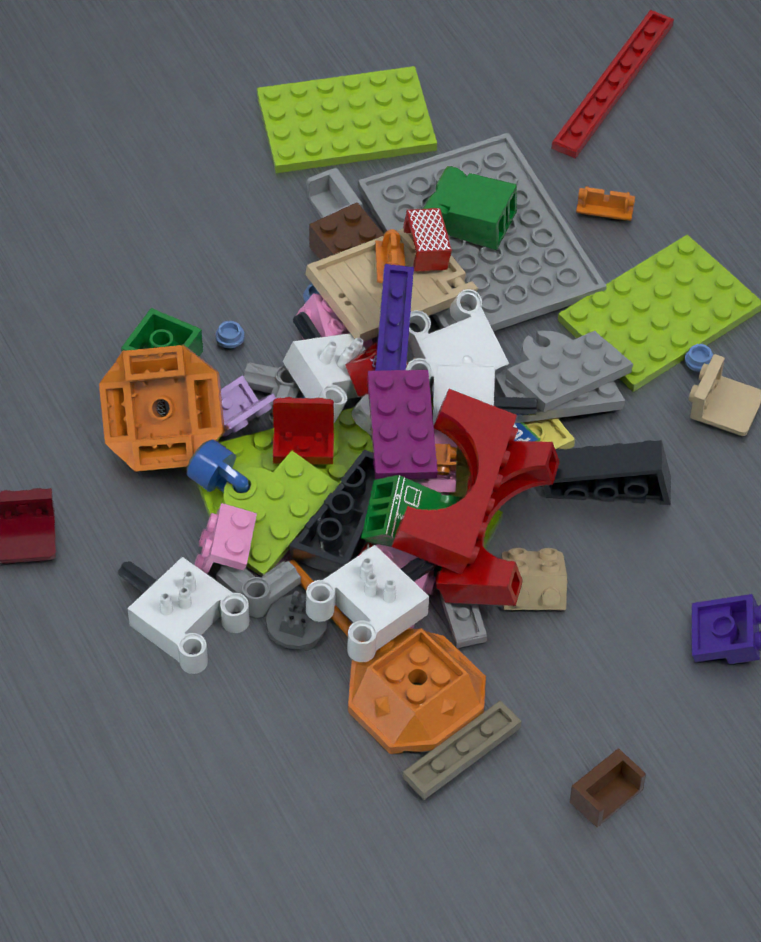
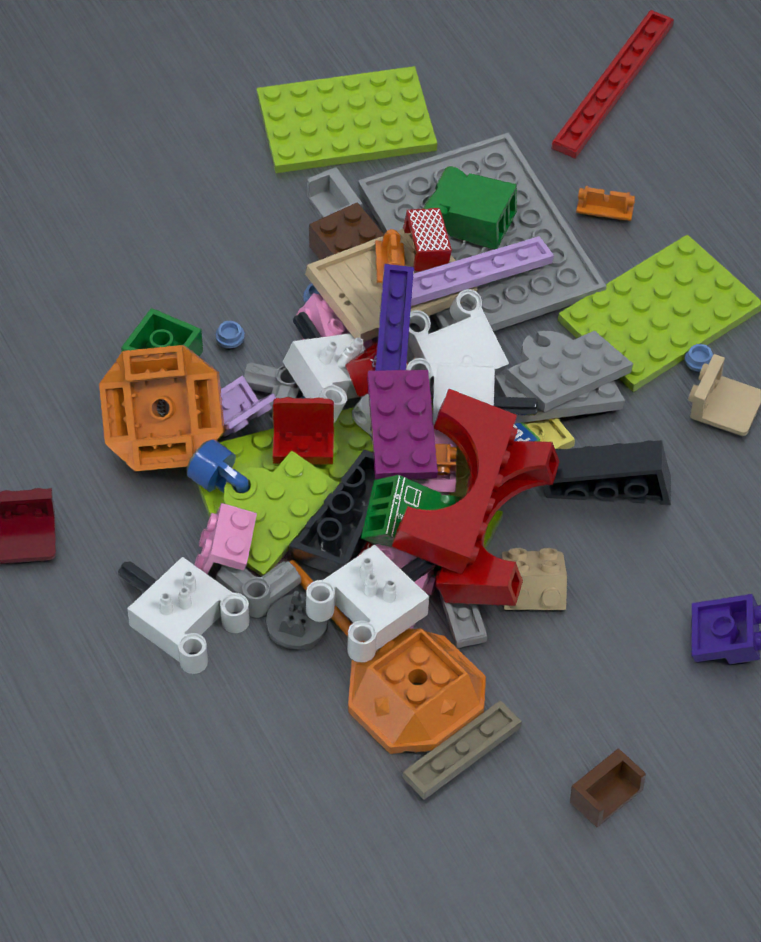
none -> lavender plate [411,236,554,306]

